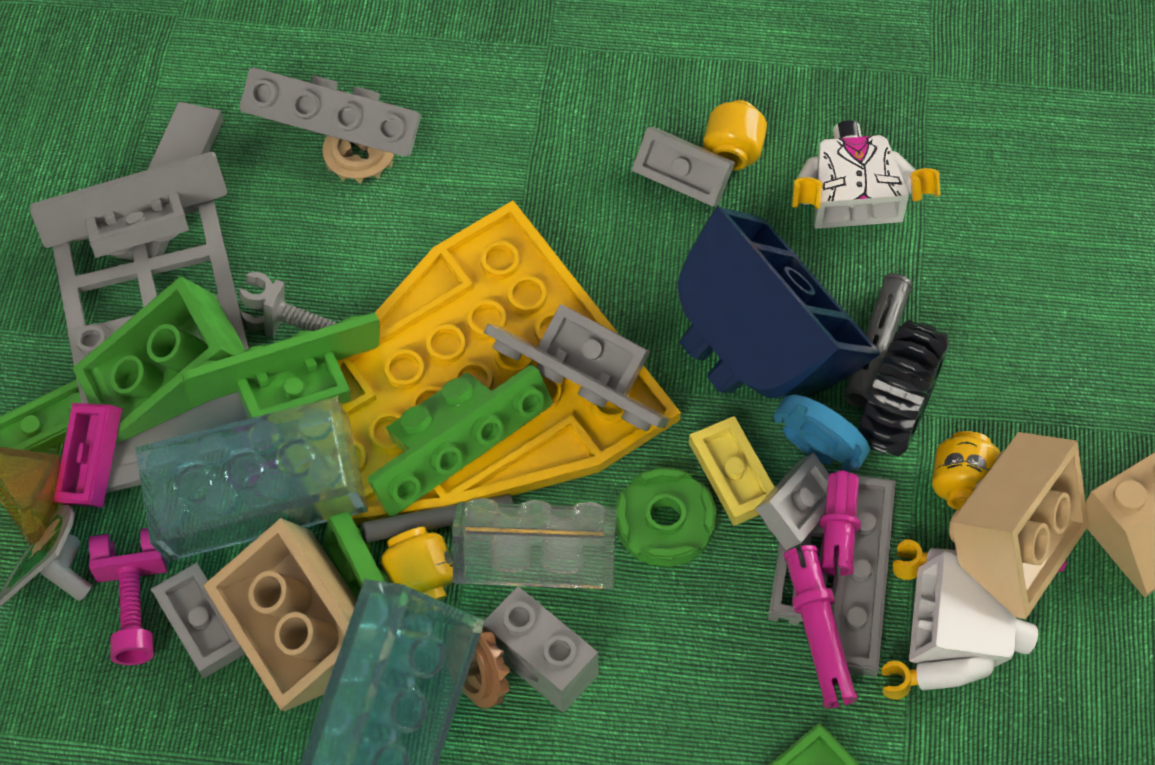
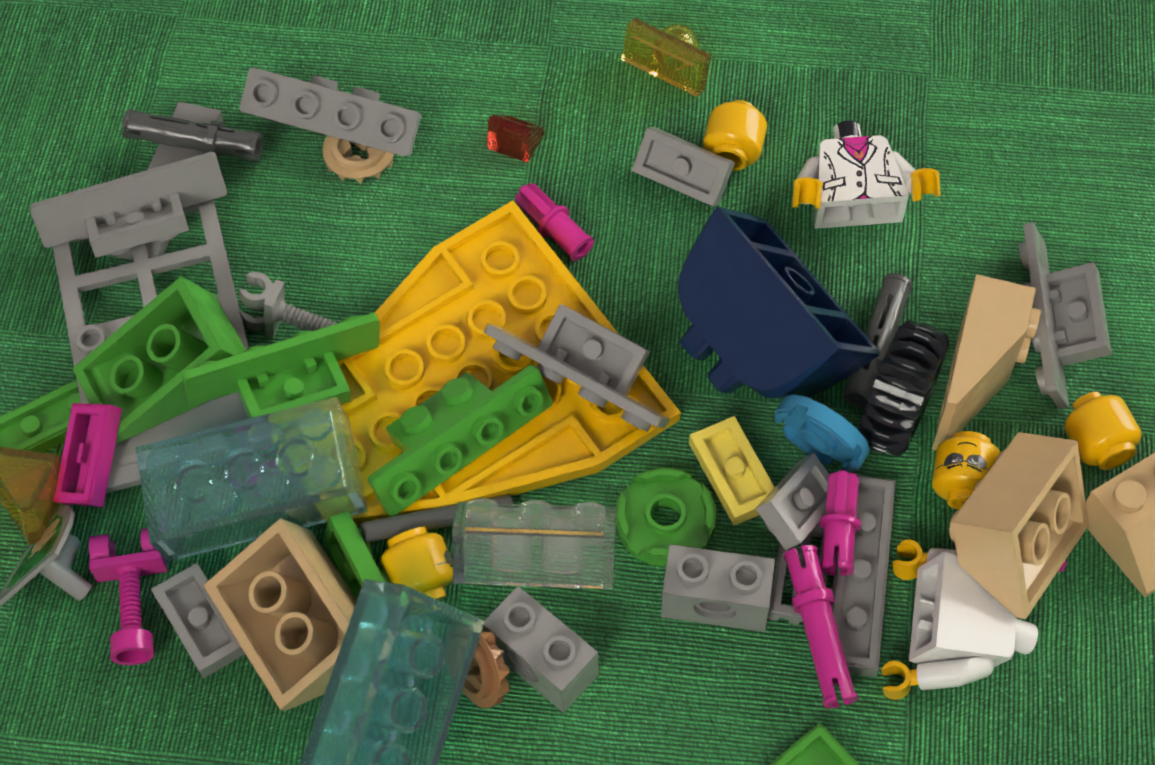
none -> dark grey pin [121,109,264,162]
none -> clear red slope [487,114,545,163]
none -> dark pink axle [515,183,594,261]
none -> clear yellow tile [622,18,712,97]
none -> light grey brick [661,544,775,632]
none -> tan slope [932,274,1041,450]
none -> light grey bracket [1019,222,1112,410]
none -> yellow head [1064,392,1142,470]

